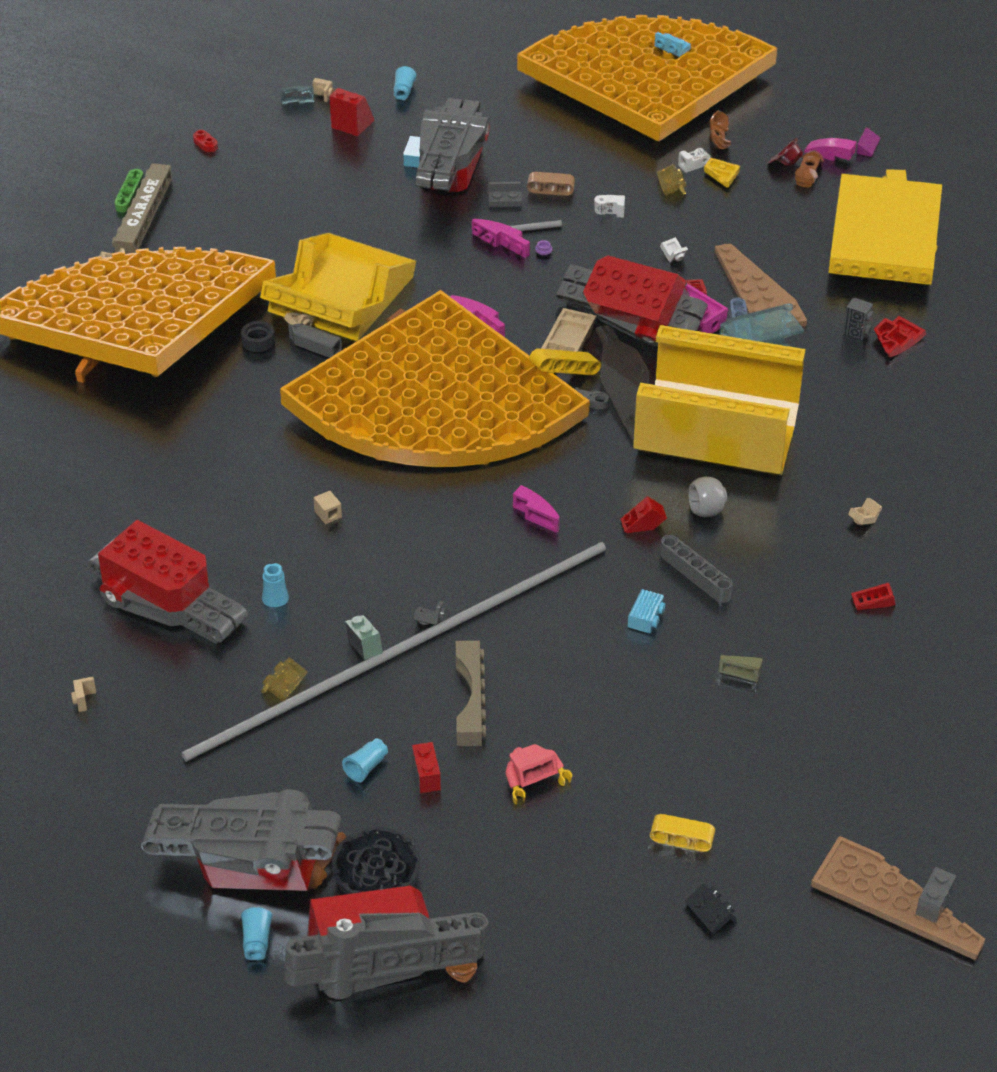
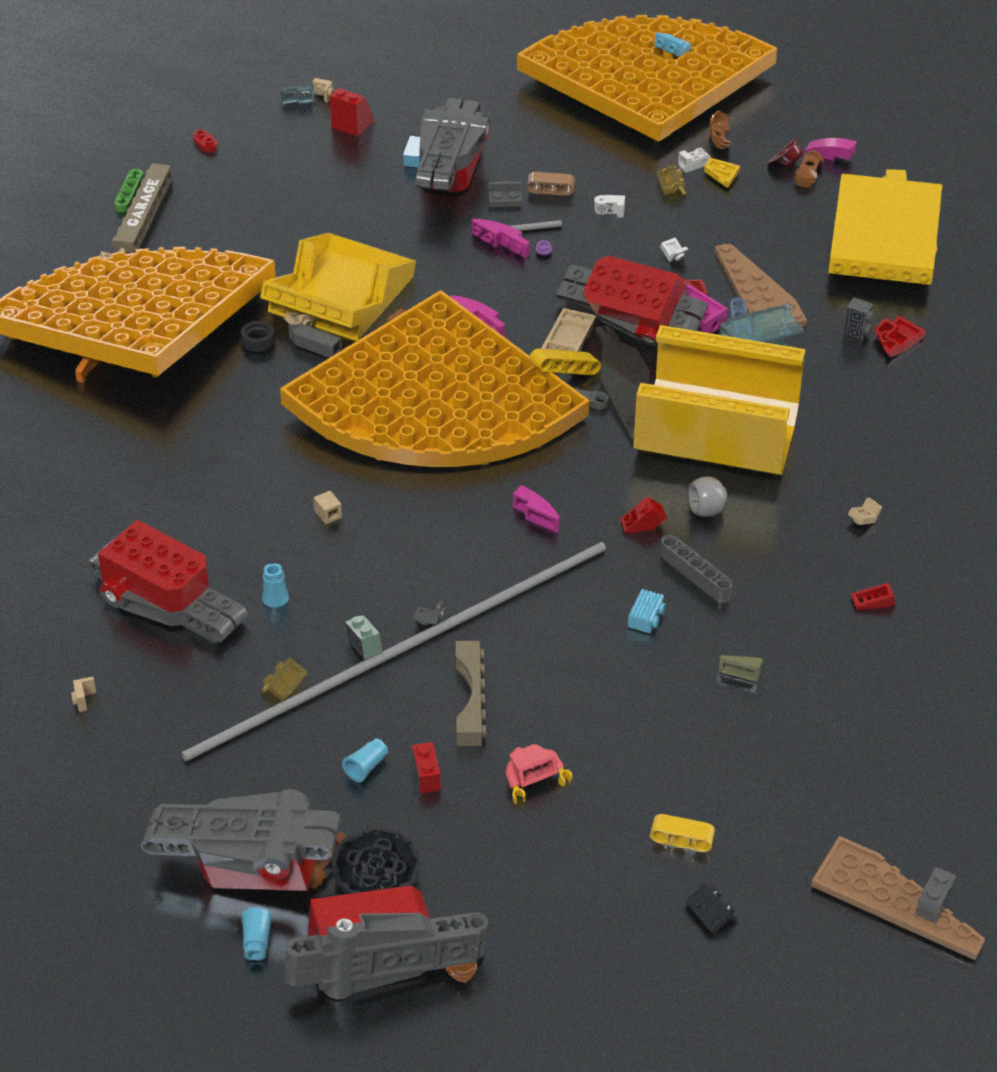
medium azure plant [394,66,417,100] -> none
magenta slope [856,128,881,157] -> none

